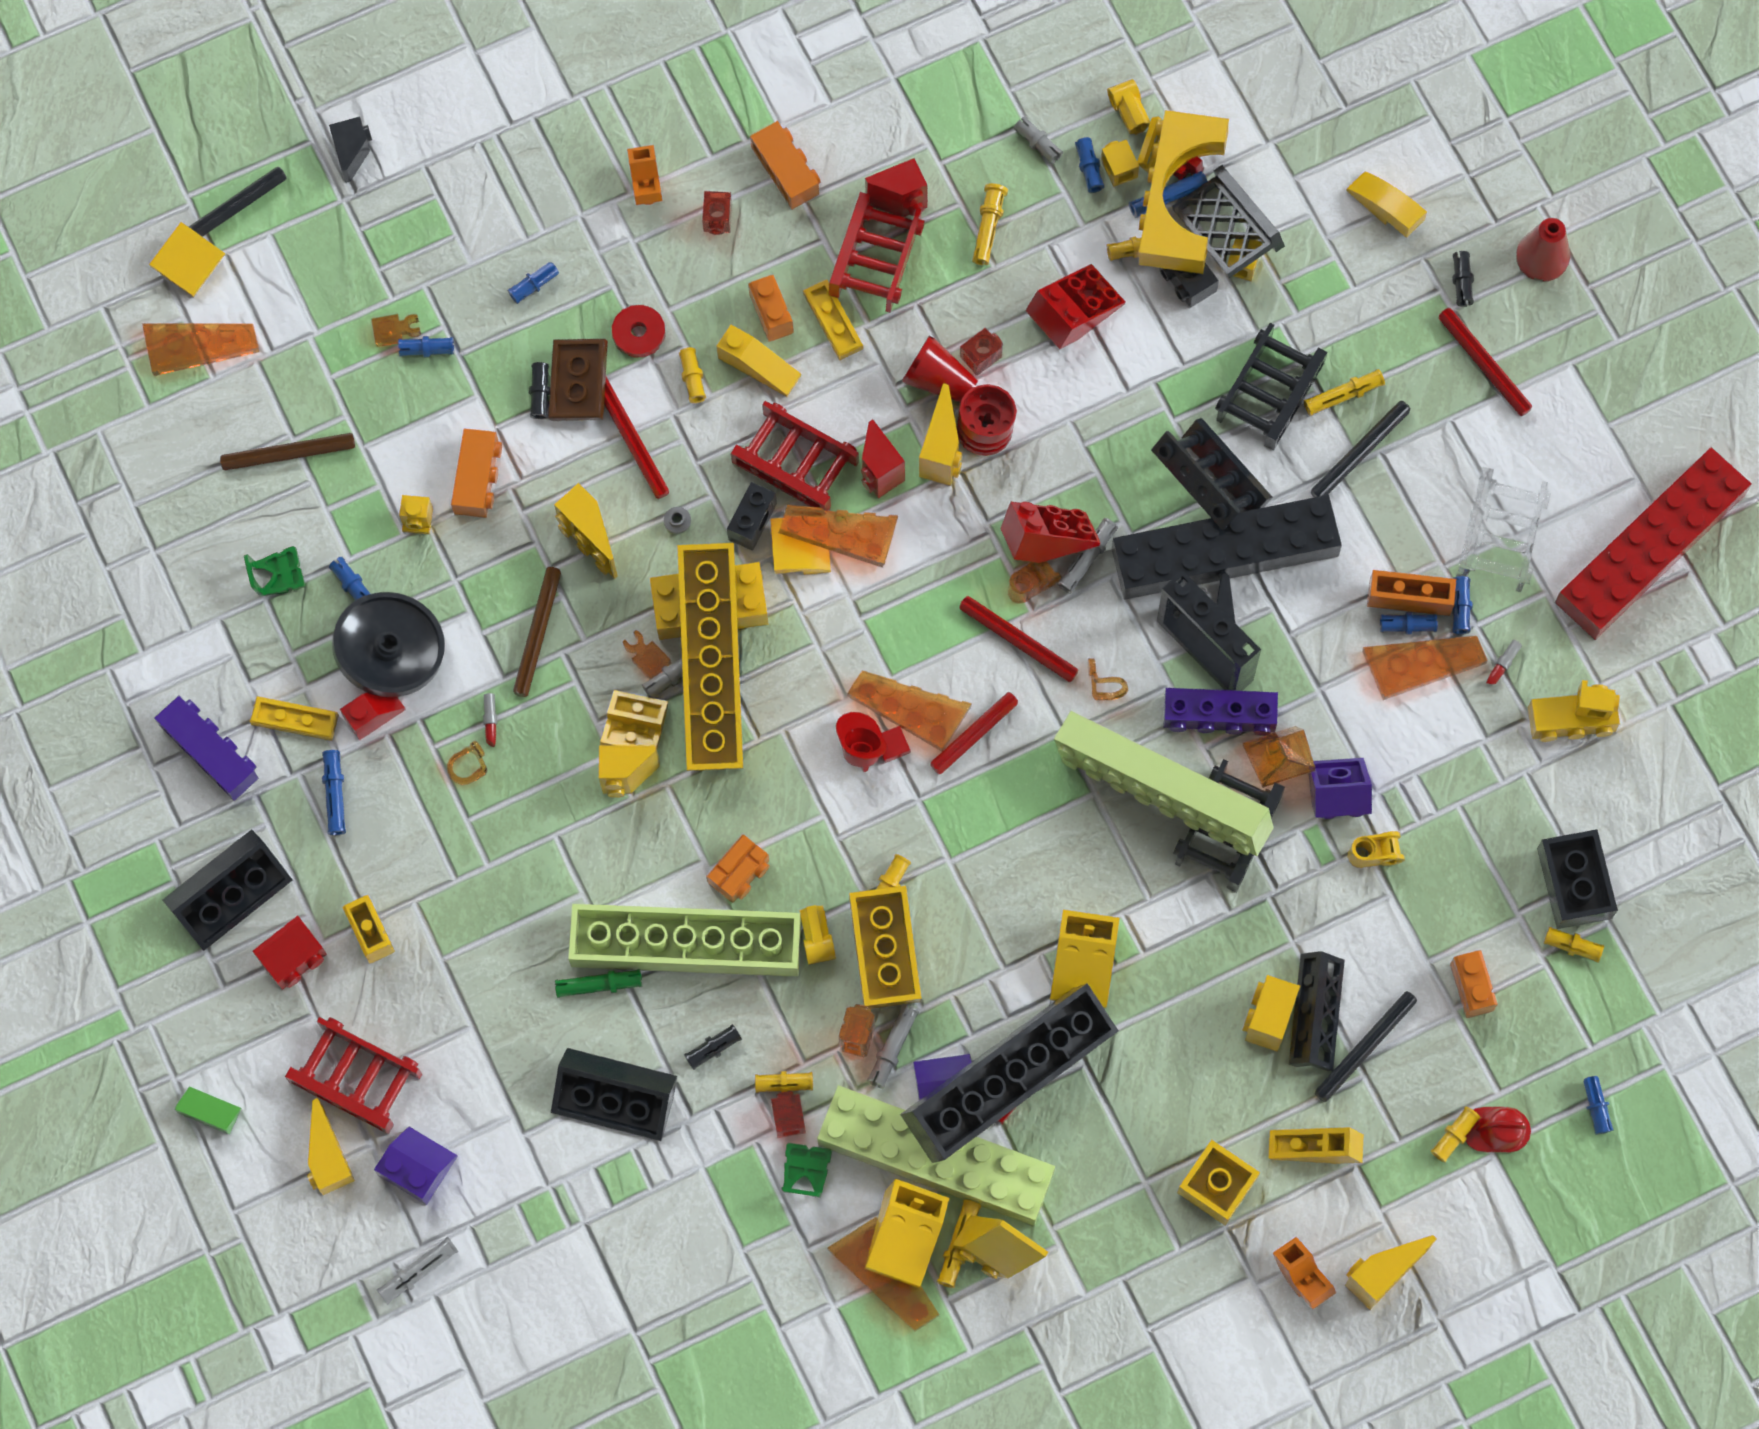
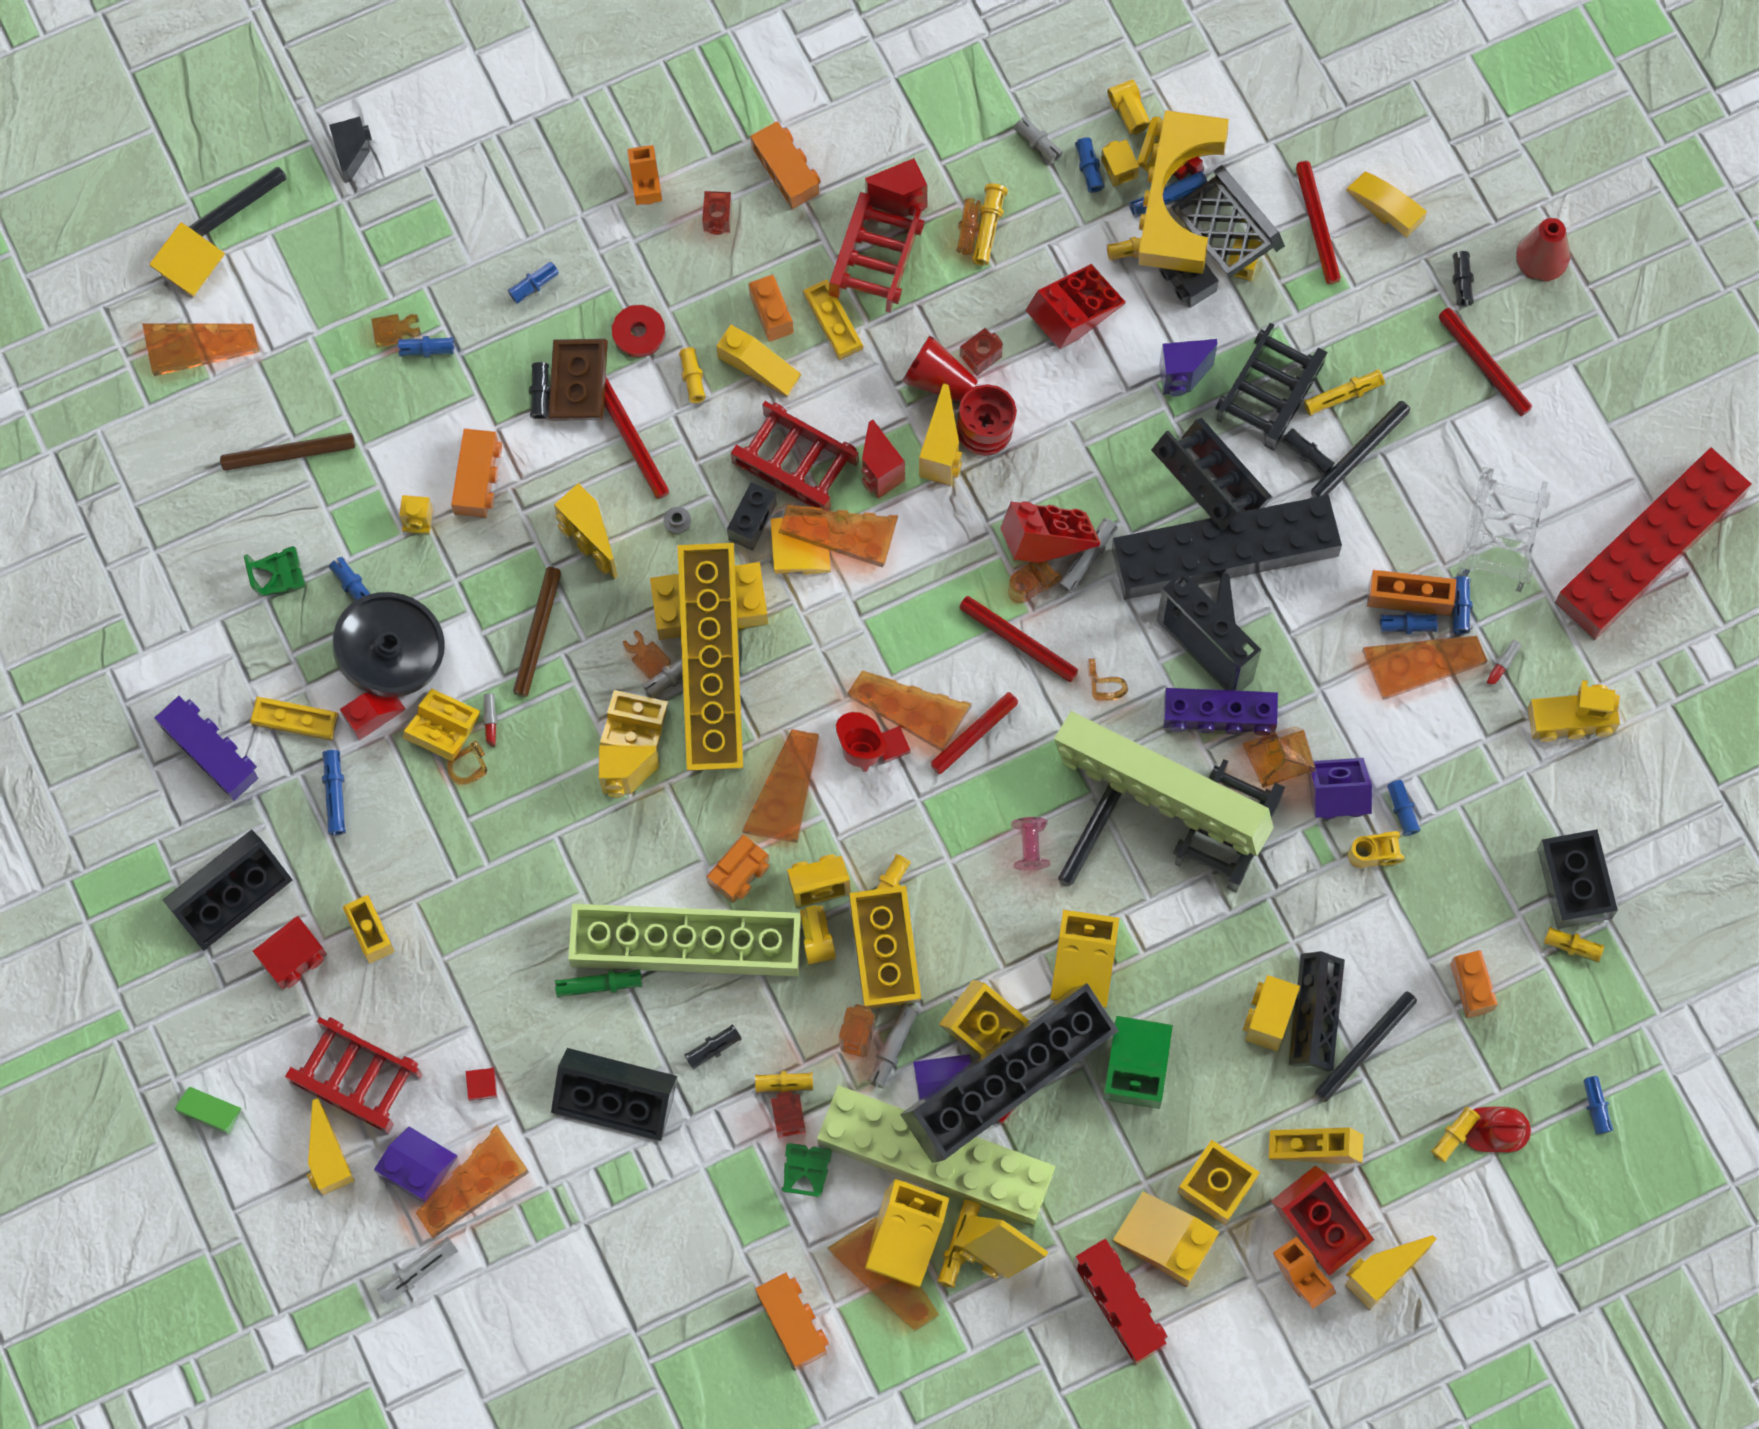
none -> yellow slope [403,688,481,761]
none -> clear orange wing [416,1124,529,1238]
none -> red tile [465,1068,498,1101]
none -> clear orange wing [742,729,819,843]
none -> orange brick [755,1272,829,1370]
none -> yellow slope [787,854,851,908]
none -> yellow slope [939,980,1029,1056]
none -> clear orange pin [956,198,981,255]
none -> clear pink piece [1011,817,1050,870]
none -> black axle [1058,783,1122,886]
none -> red wedge [1073,1238,1168,1366]
none -> green slope [1103,1016,1173,1109]
none -> yellow slope [1113,1191,1219,1287]
none -> dark purple slope [1159,339,1218,397]
none -> red slope [1270,1166,1374,1276]
none -> black pin [1282,428,1335,476]
none -> red axle [1296,160,1341,284]
none -> blue axle [1387,780,1421,836]

